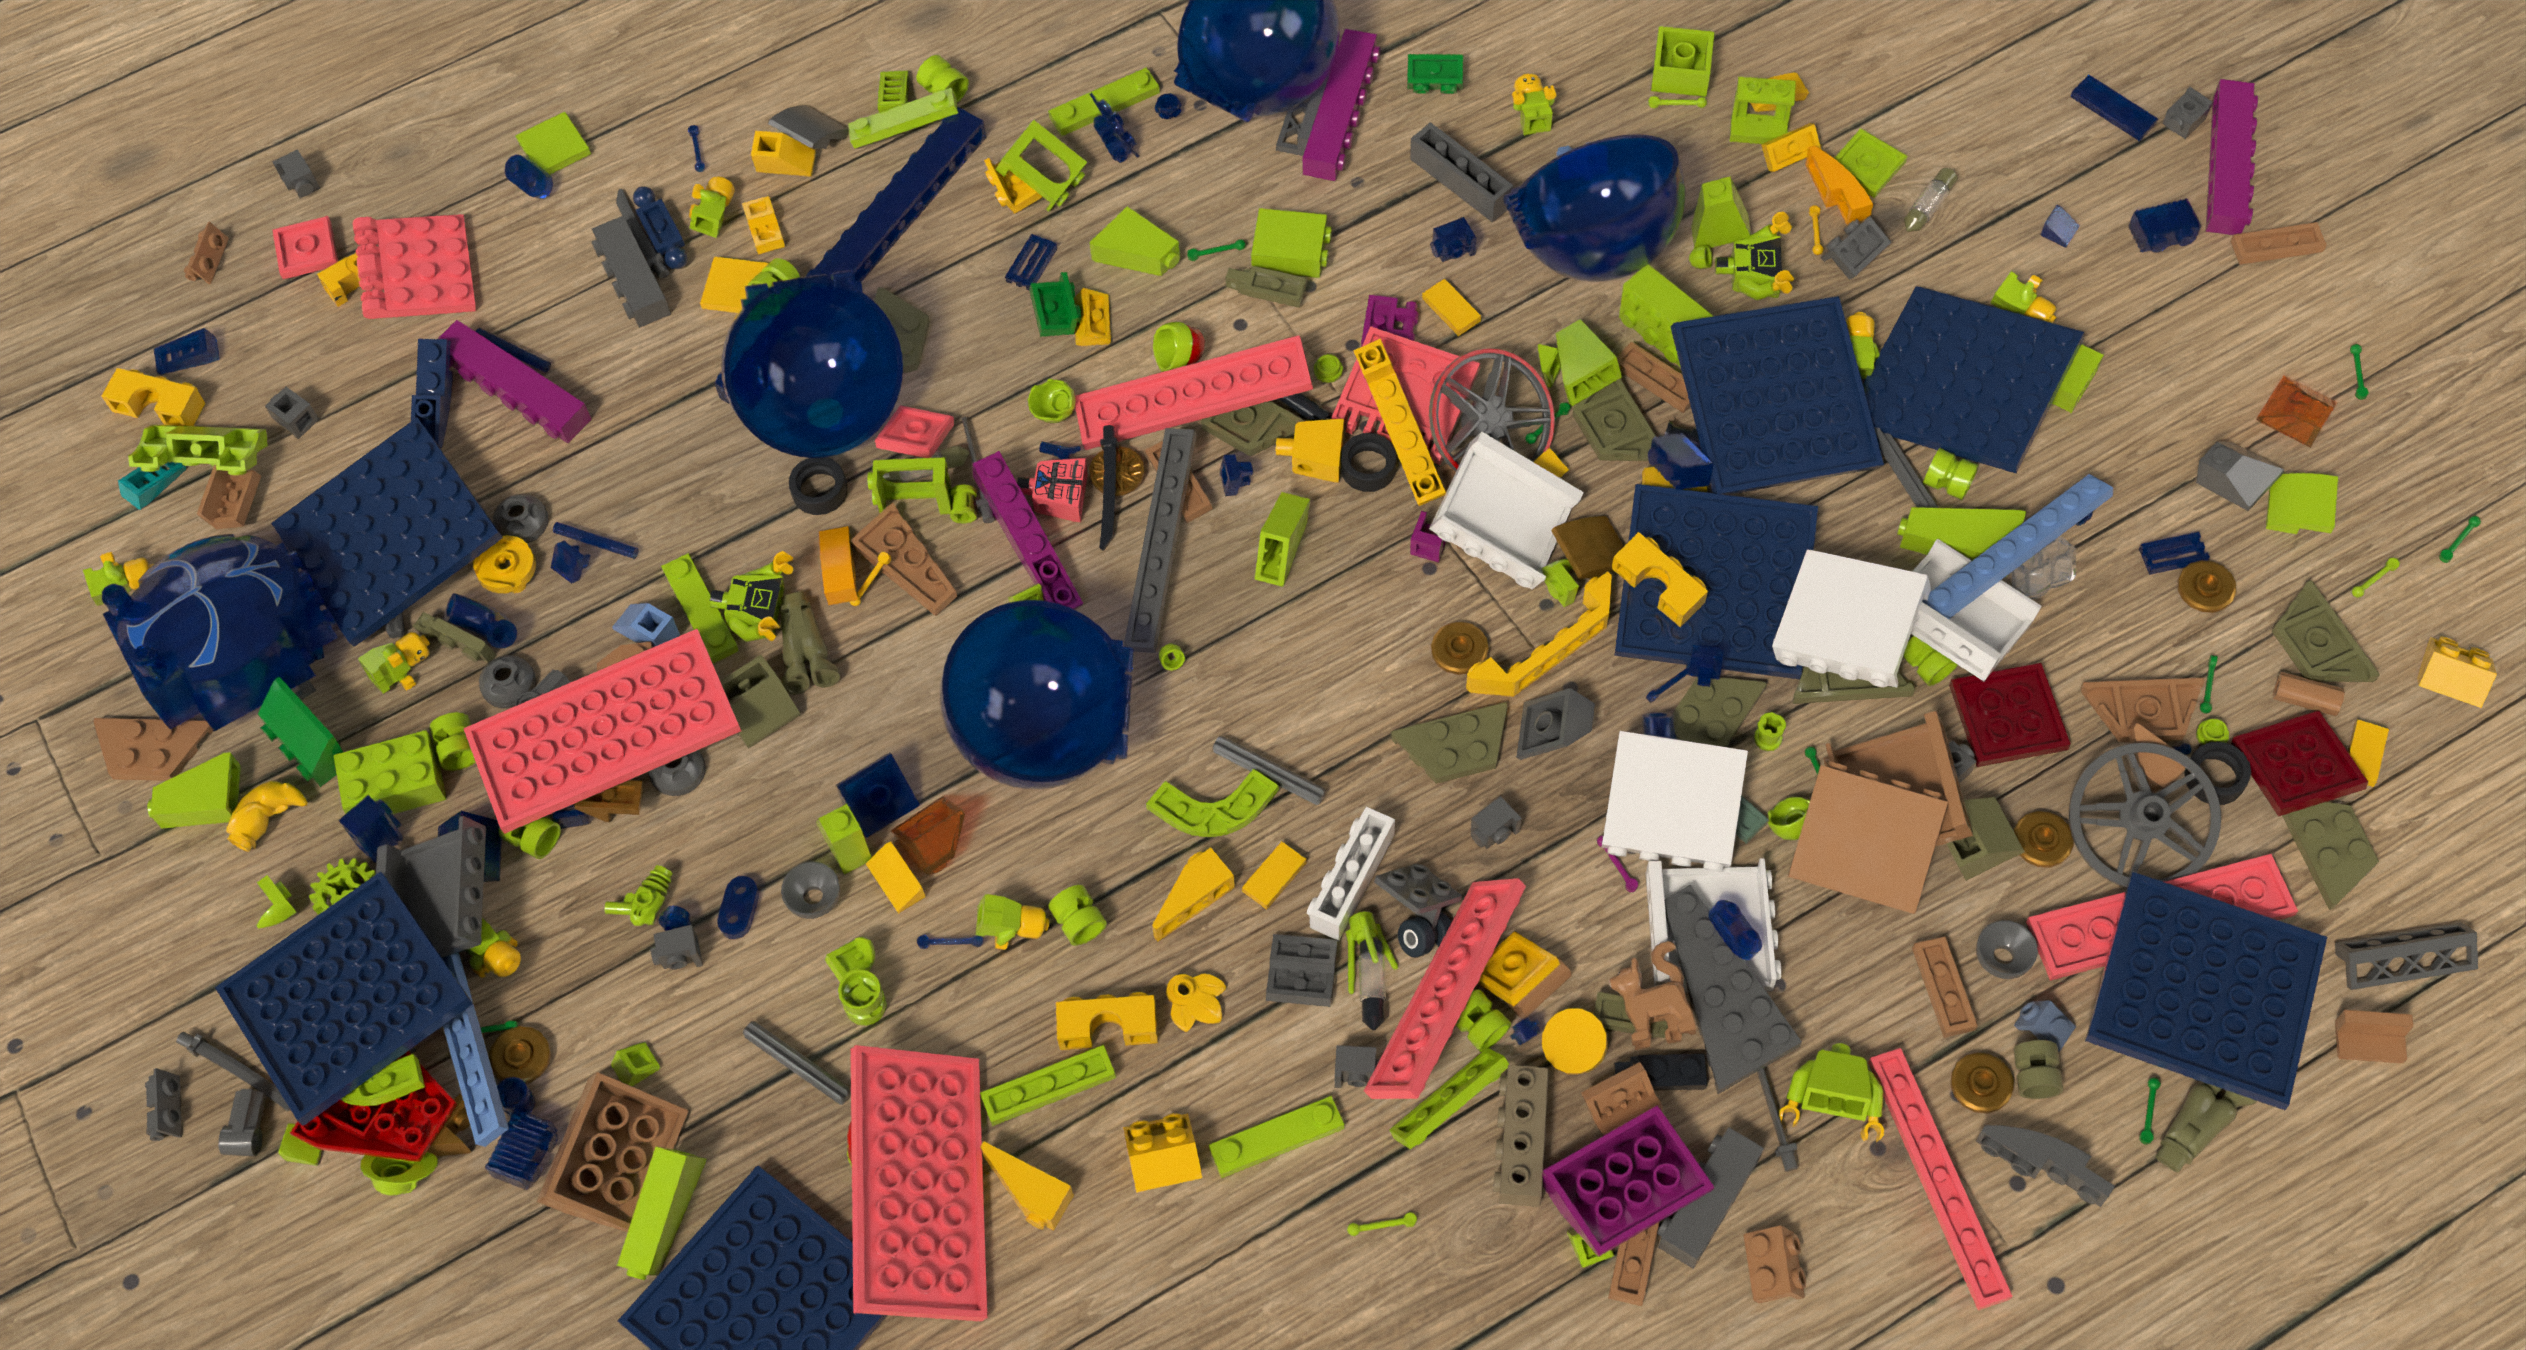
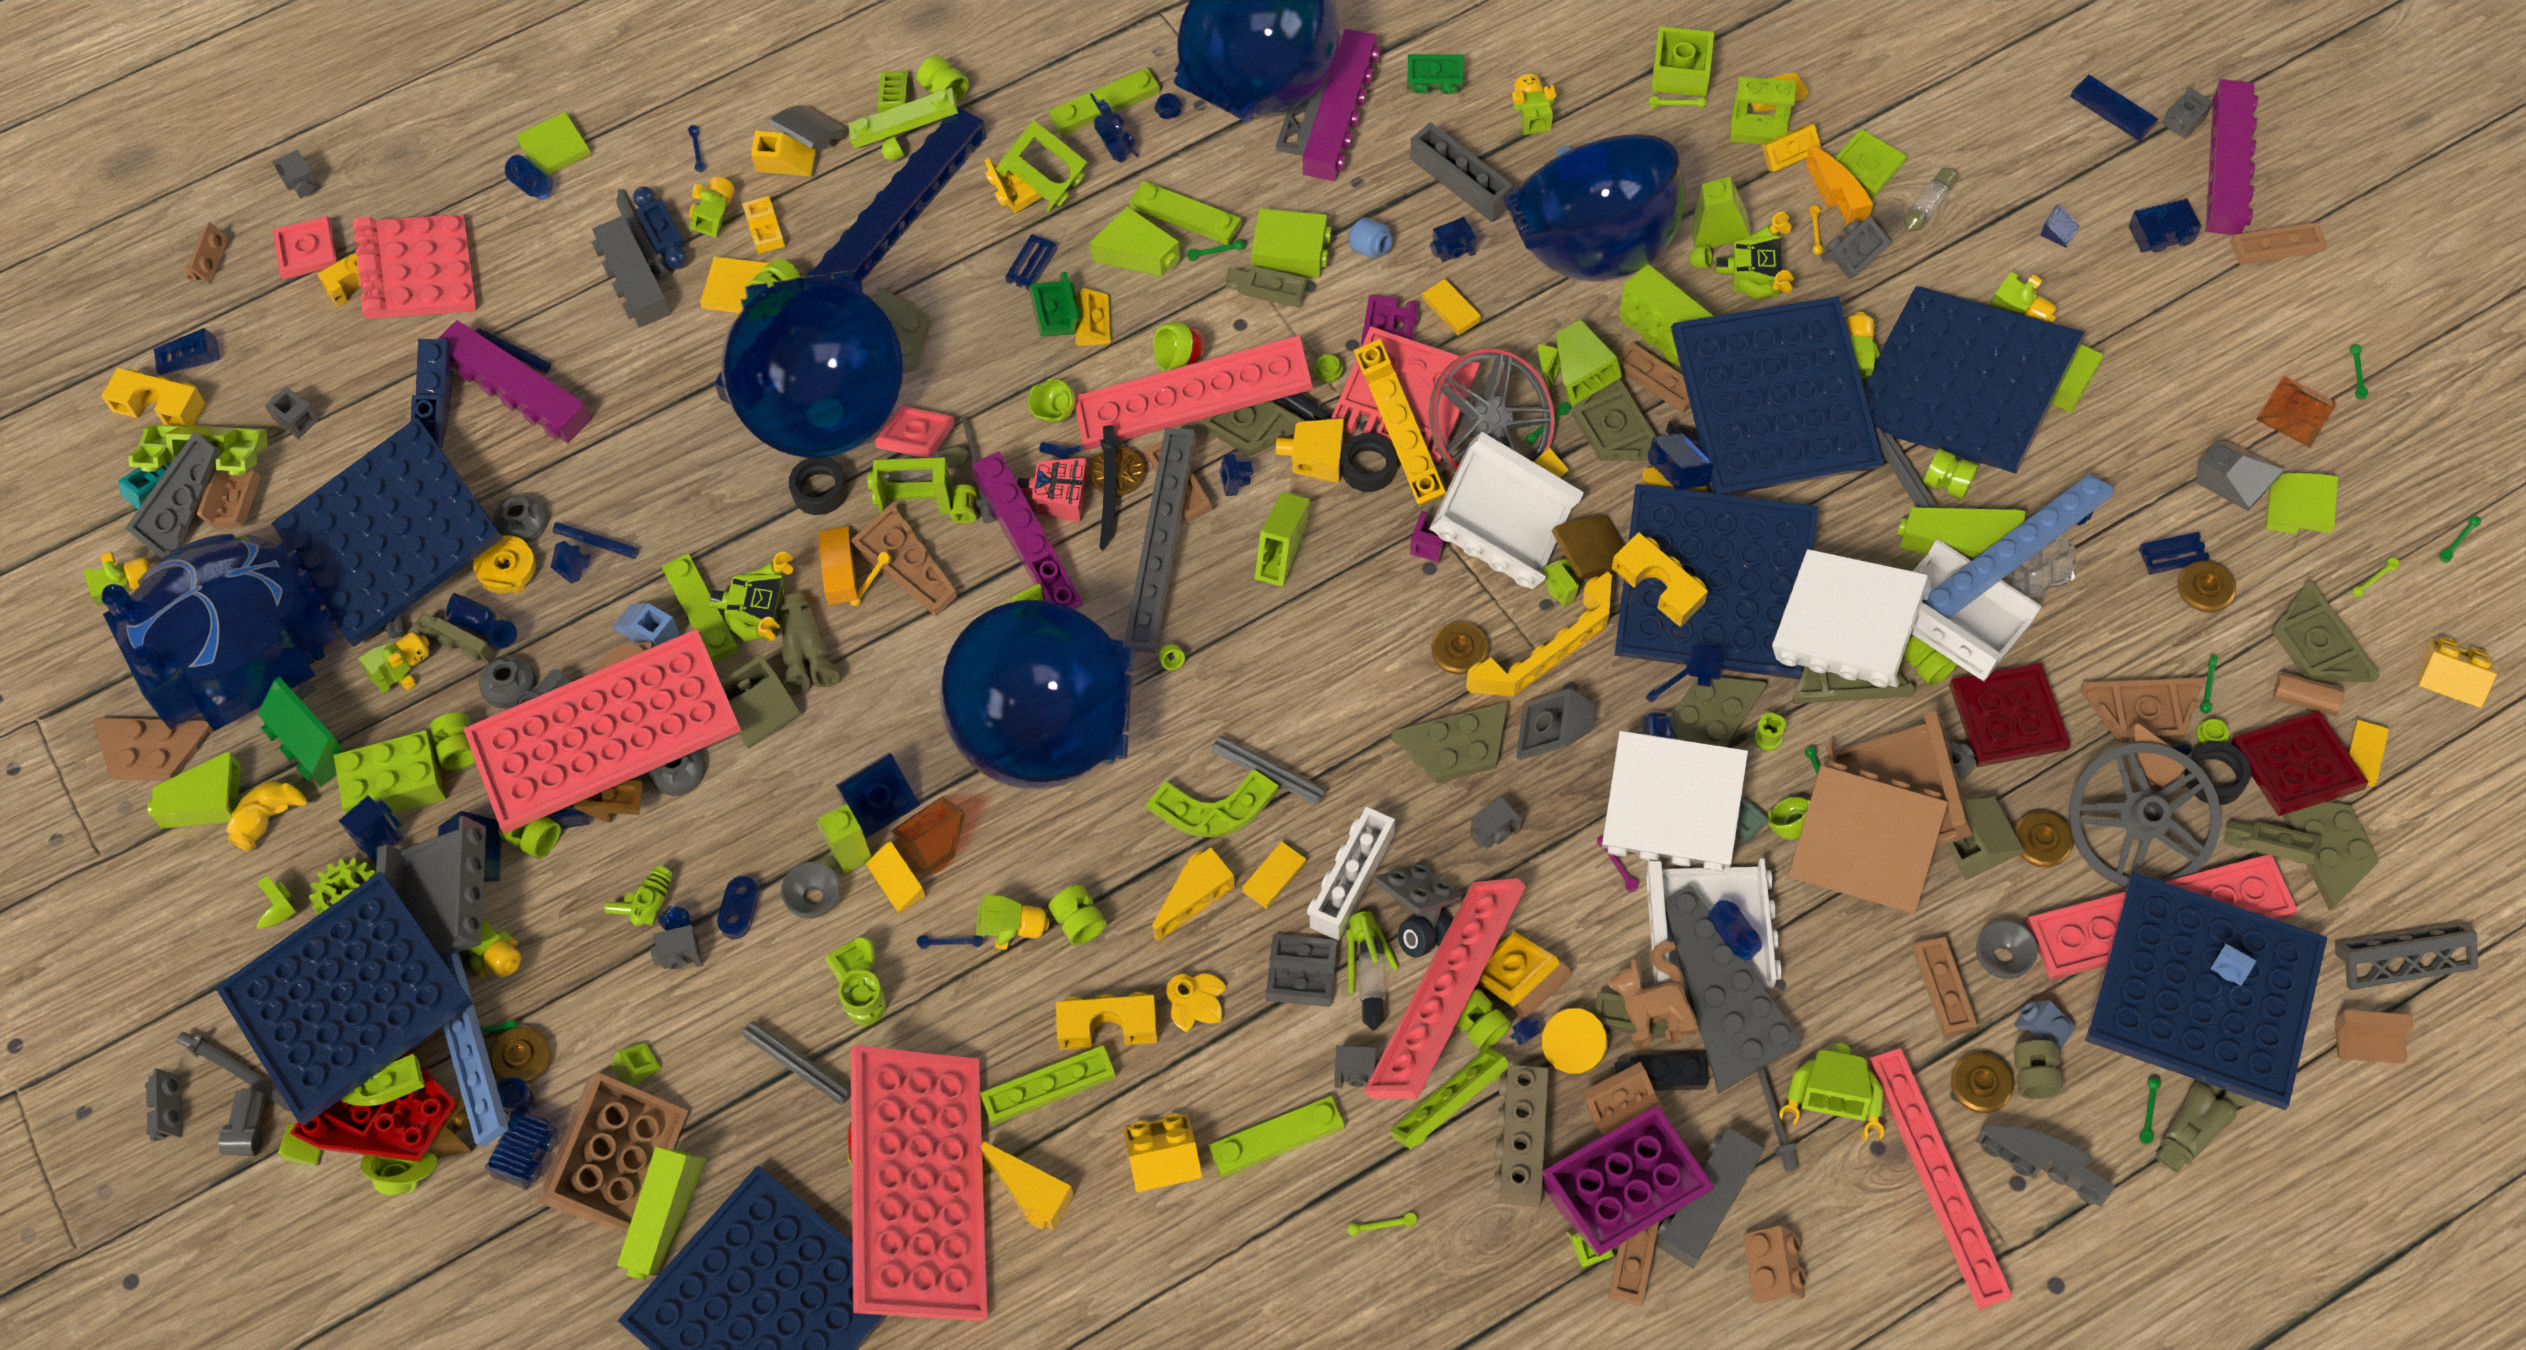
none -> dark grey wing [125,432,221,561]
none -> lime hinge [881,136,905,161]
none -> lime plate [1129,181,1242,246]
none -> medium blue head [1349,217,1392,259]
none -> medium blue plate [2211,944,2256,986]
none -> olive hinge [2224,821,2322,865]

